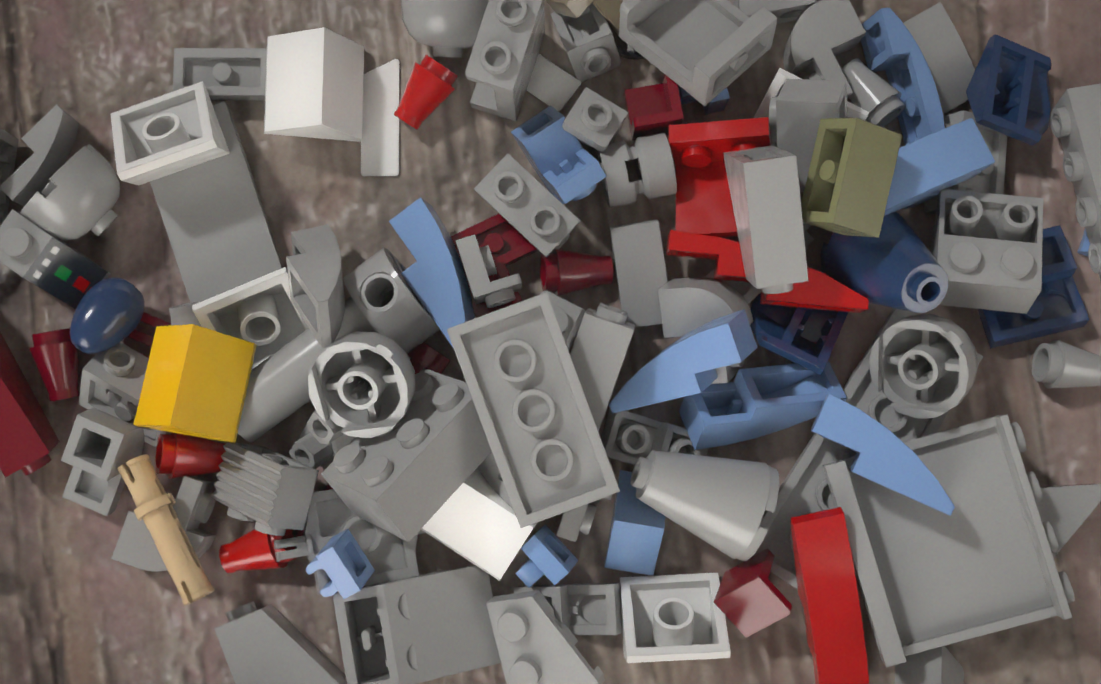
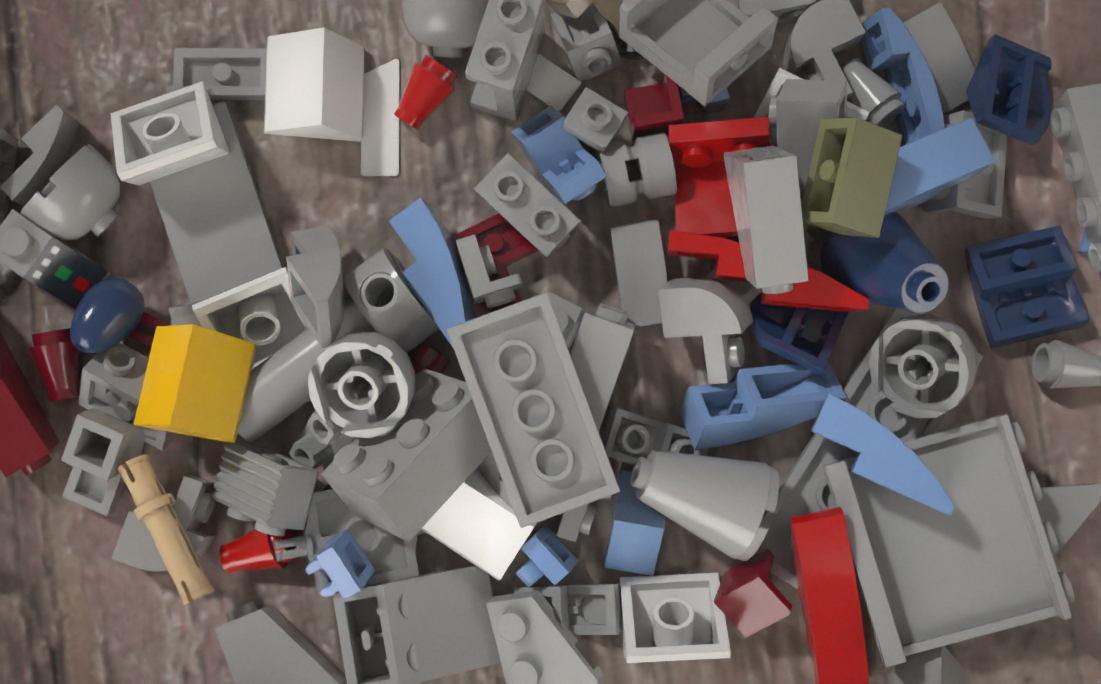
red cone [155,432,226,479] -> none
dark red cone [540,249,613,296] -> none
medium blue slope [609,309,757,414] -> none
light grey slope [929,189,1044,314] -> none

